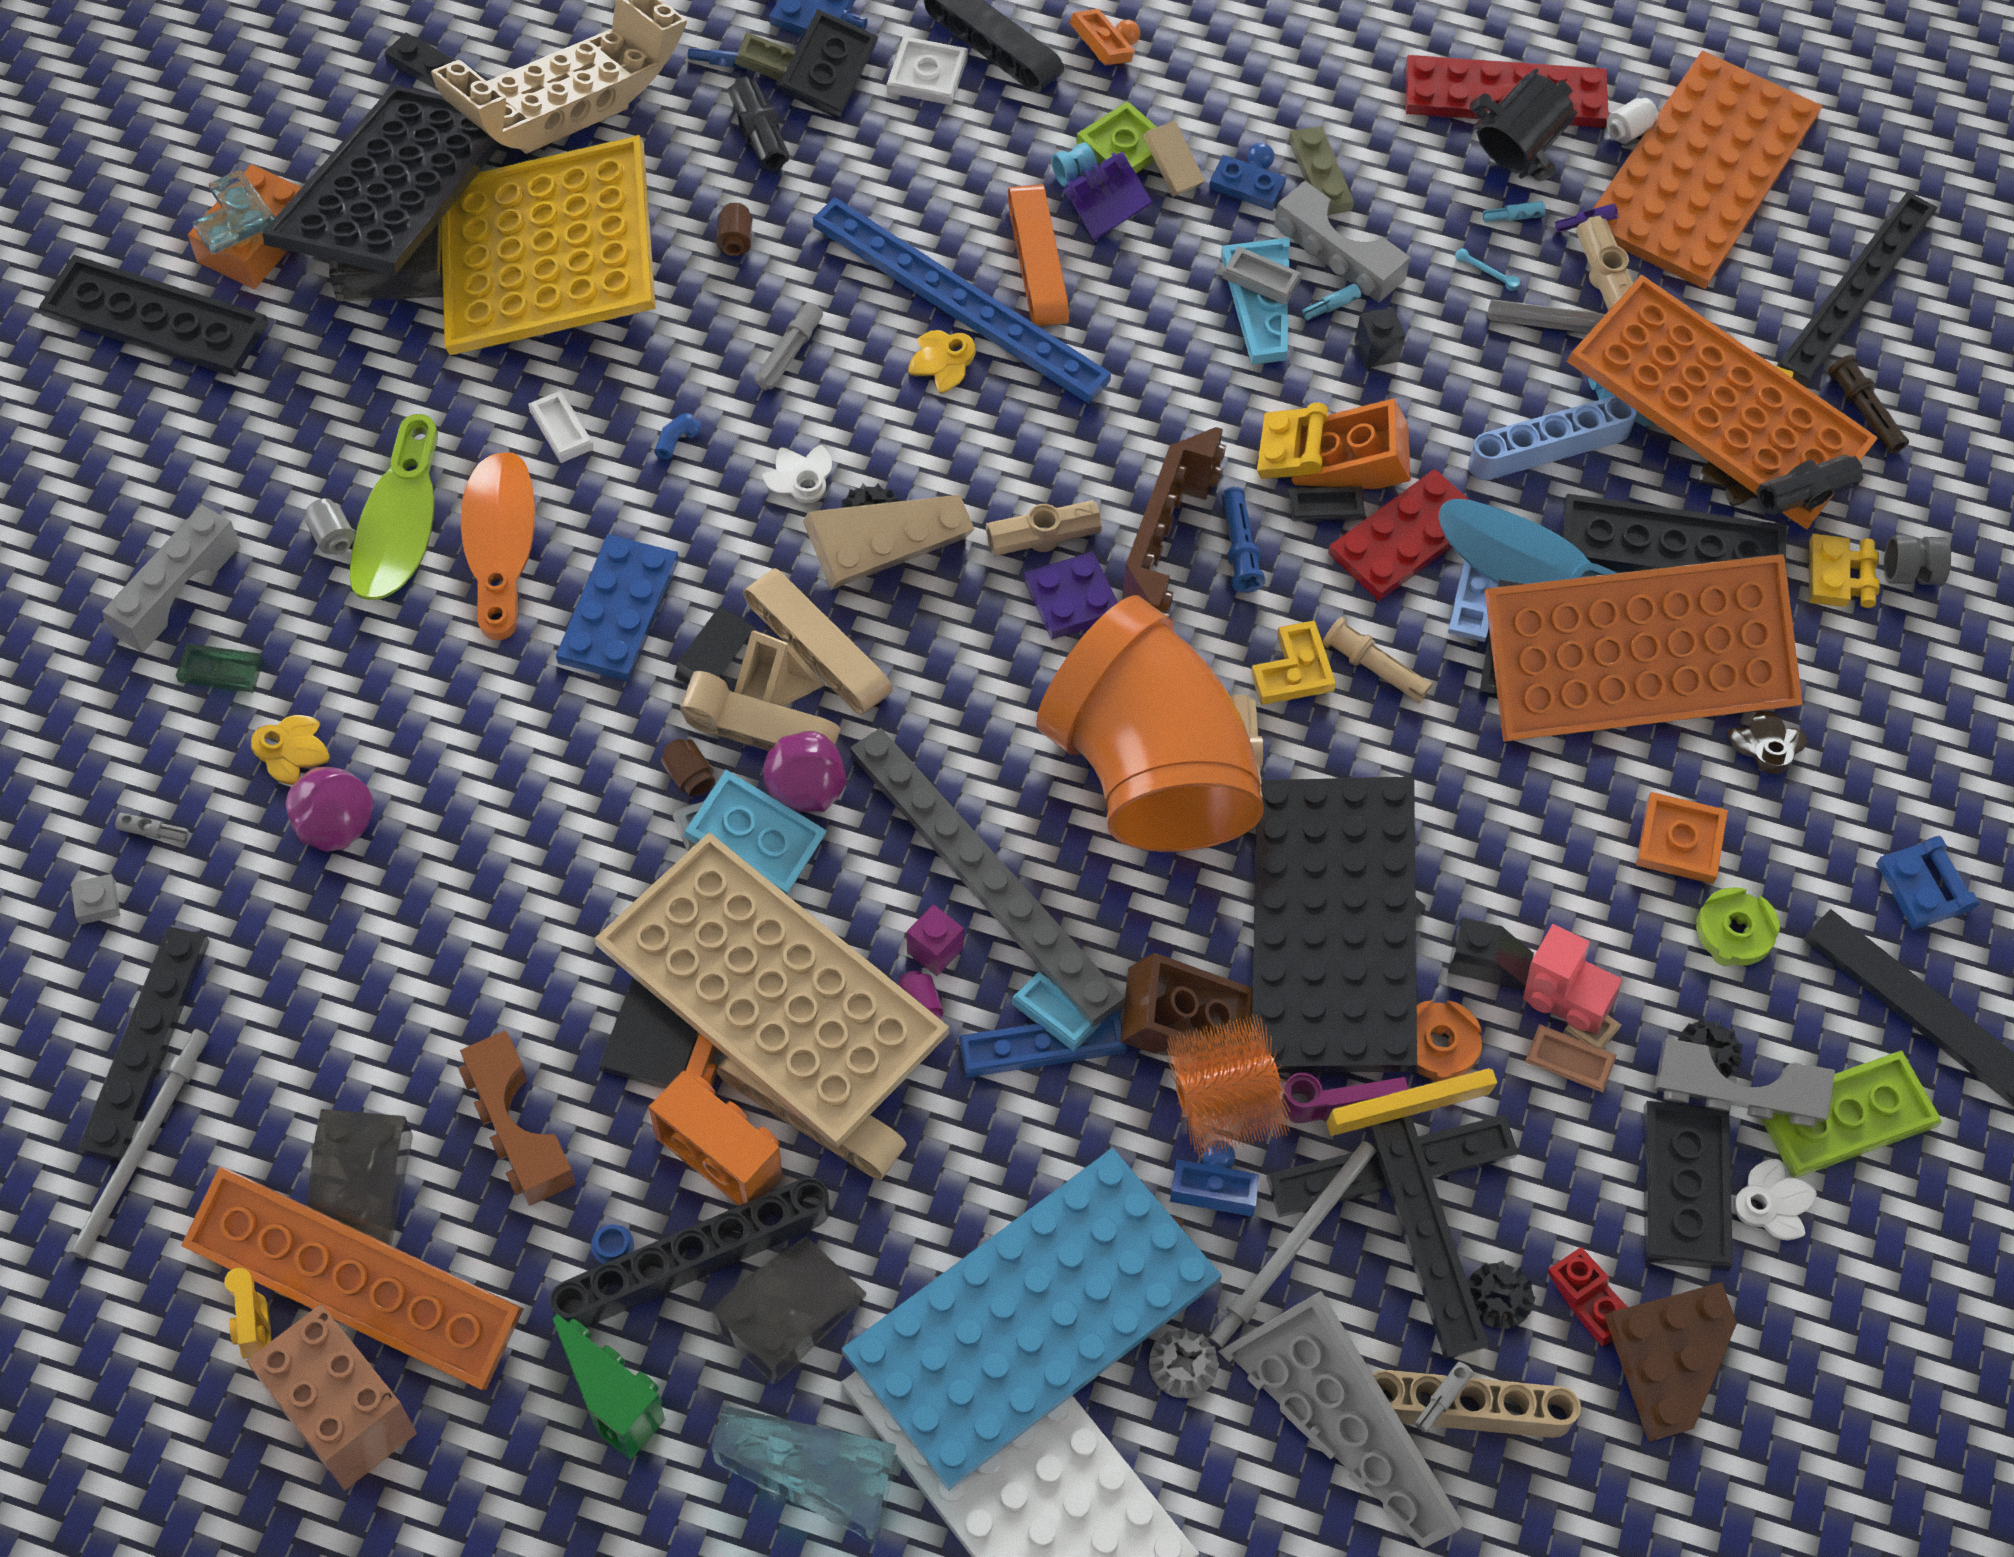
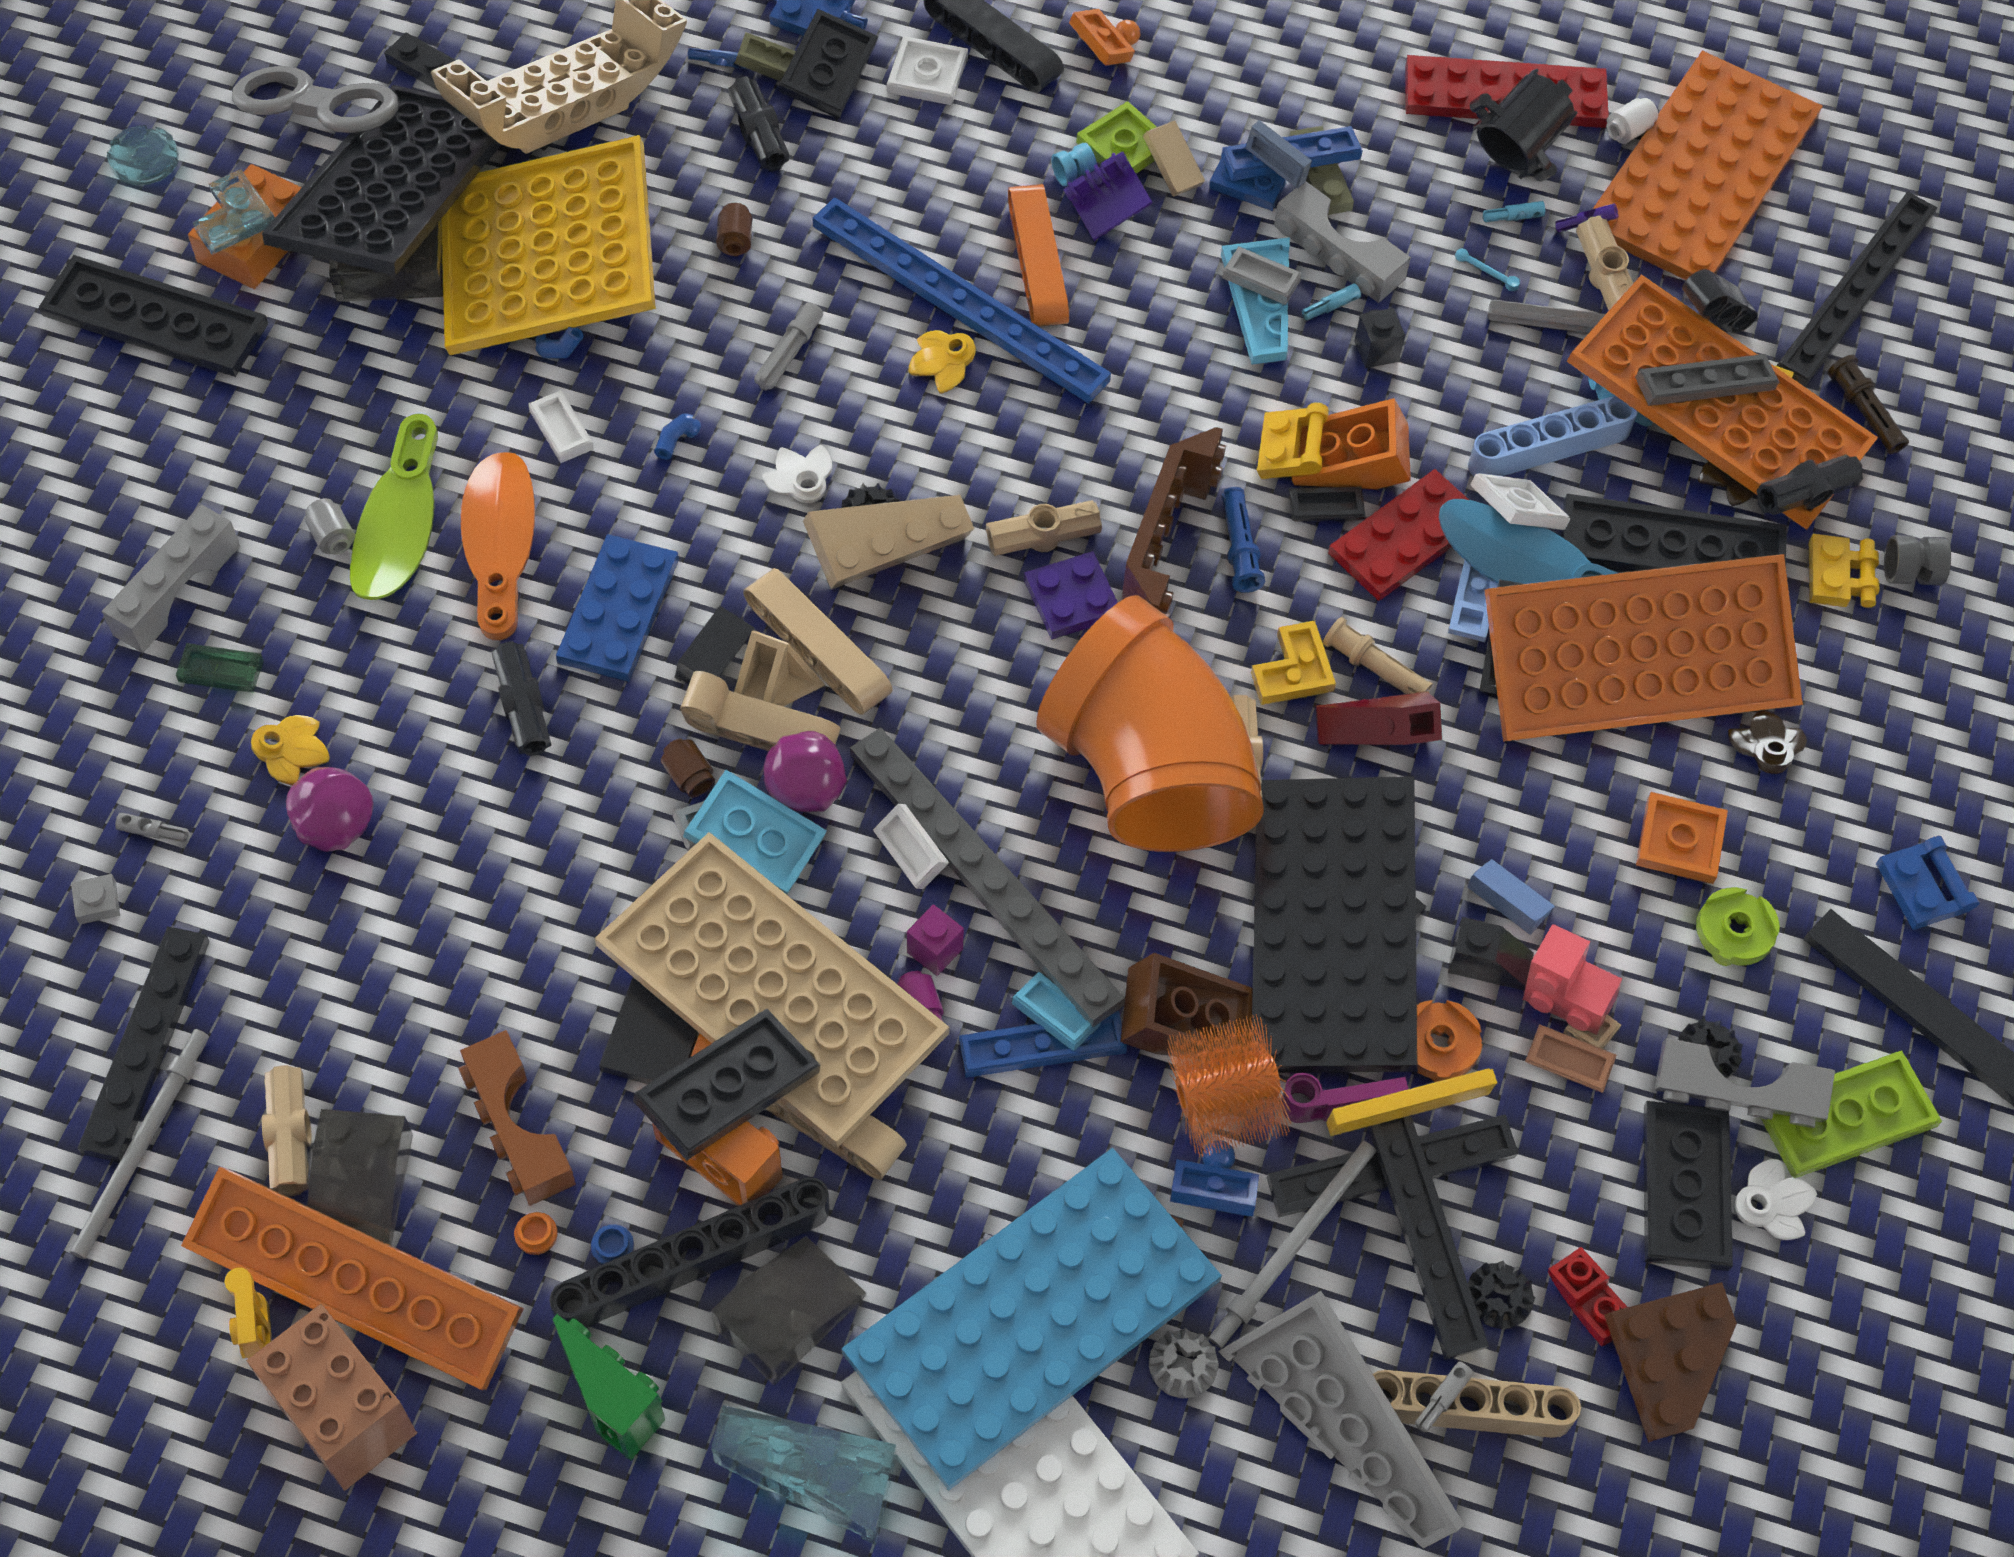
none -> clear light blue tile [107,125,179,185]
none -> light grey bar [232,66,398,133]
none -> tan piece [262,1065,312,1197]
none -> black piece [491,641,552,756]
none -> orange plate [514,1212,558,1255]
none -> blue arm [535,327,583,359]
none -> black tile [633,1008,821,1161]
none -> white tile [873,803,949,889]
none -> blue tile [1221,126,1363,181]
none -> sand blue tile [1246,120,1312,188]
none -> dark red slope [1315,692,1442,745]
none -> medium blue slope [1467,859,1555,935]
none -> white tile [1470,473,1570,530]
none -> dark grey tile [1635,354,1780,406]
none -> black beam [1682,269,1758,334]

